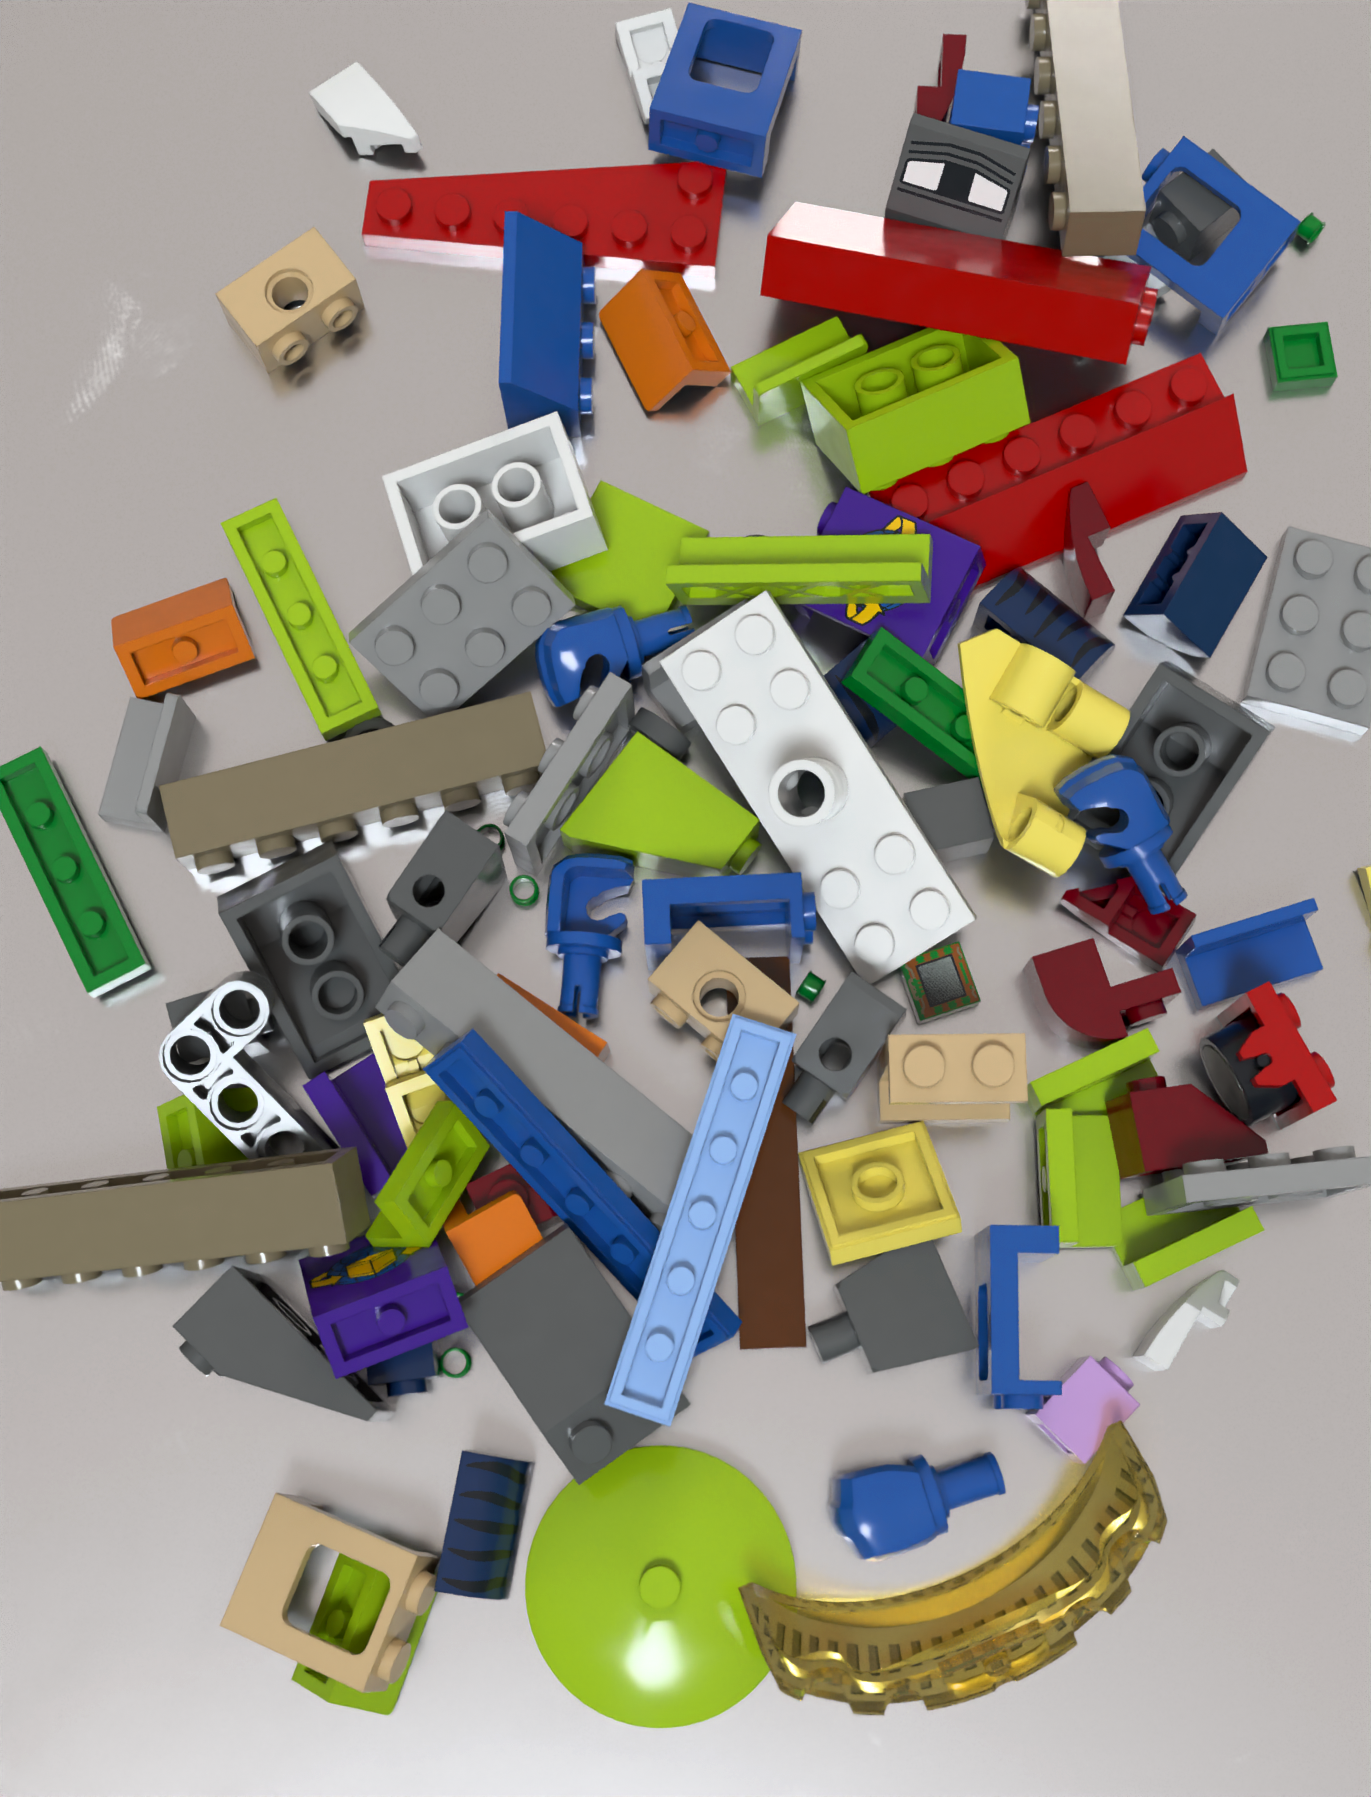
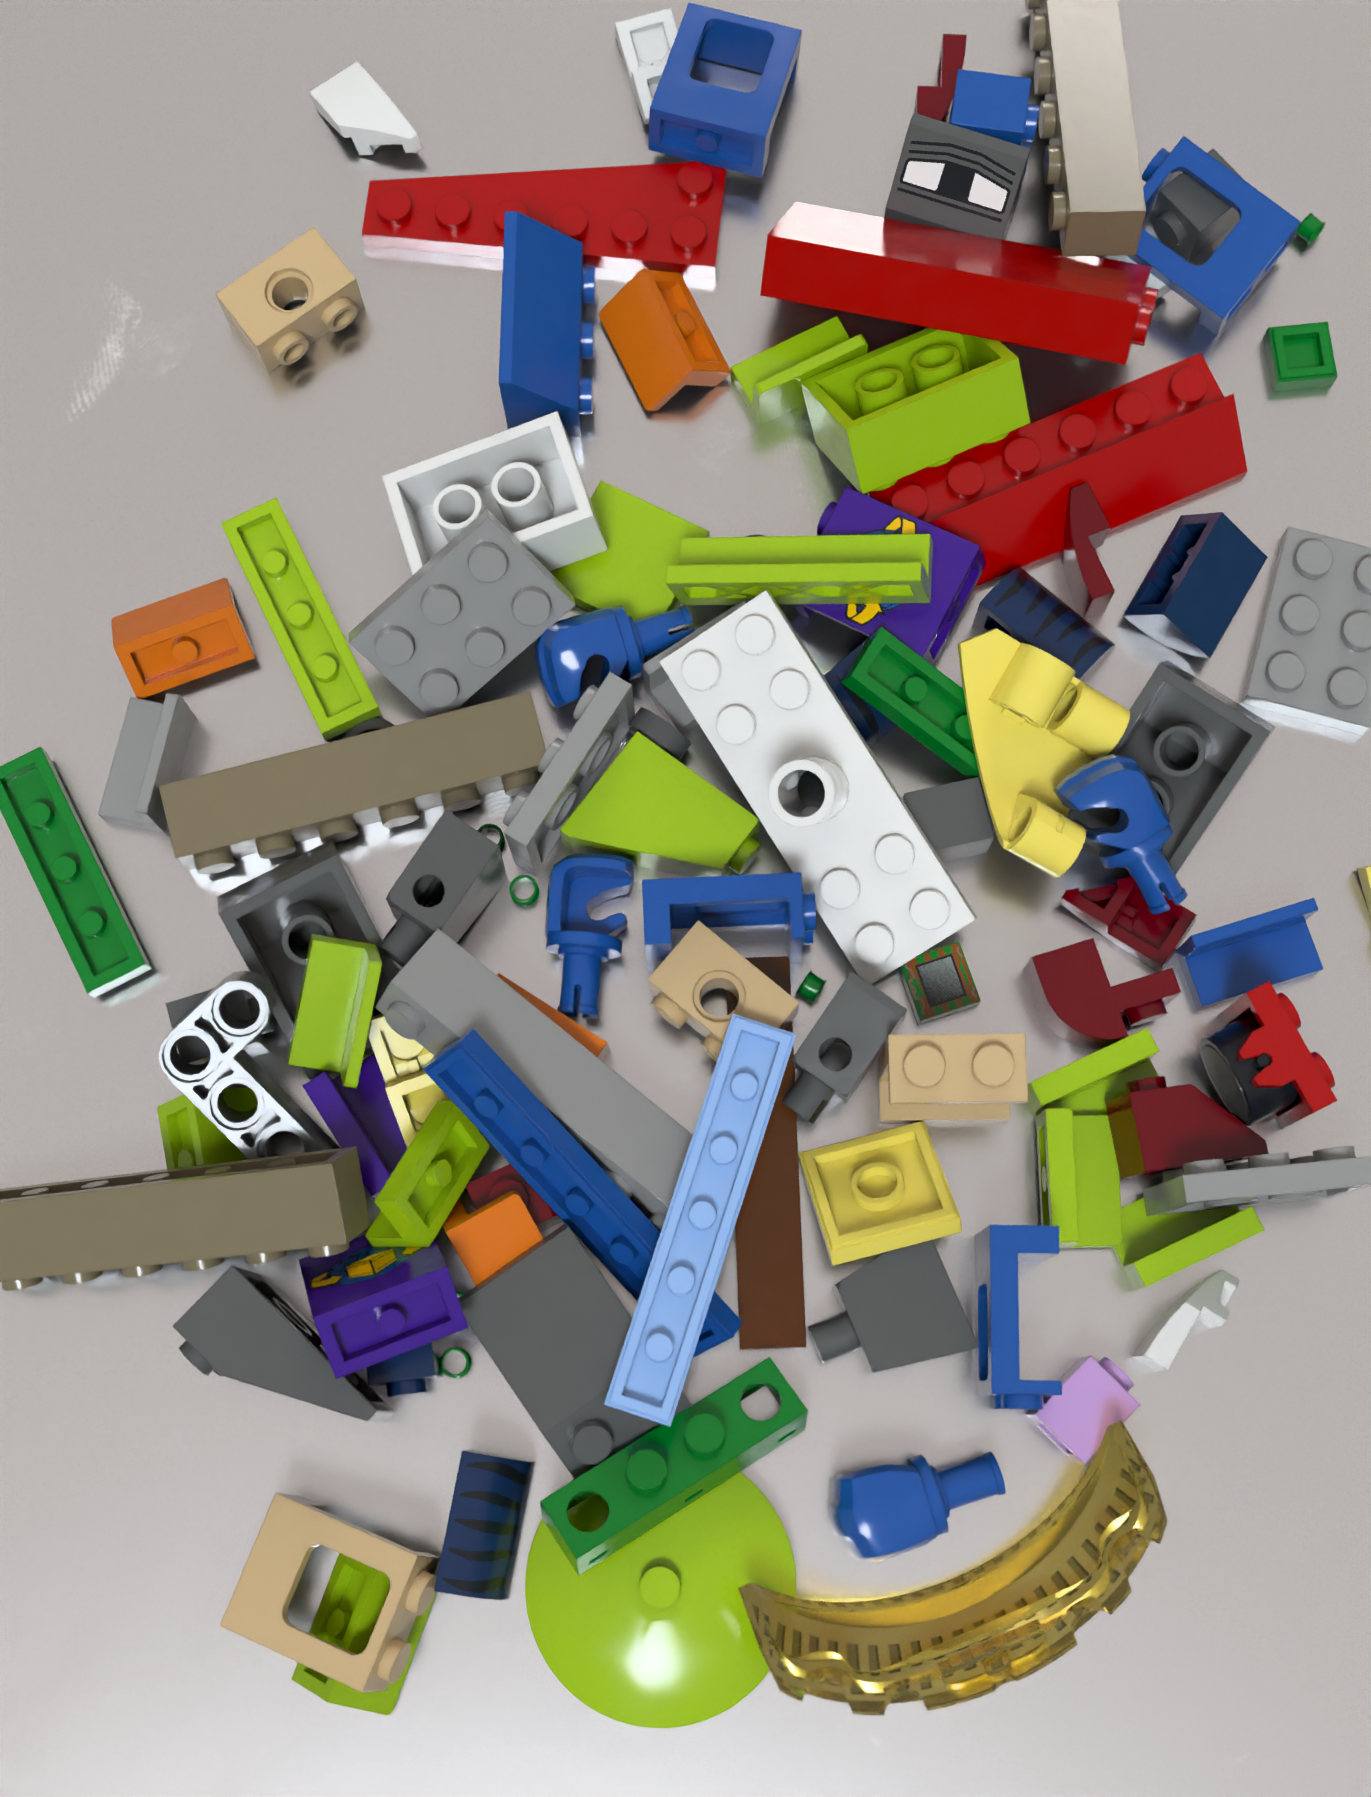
none -> lime panel [287,934,382,1088]
none -> green piece [540,1357,808,1576]

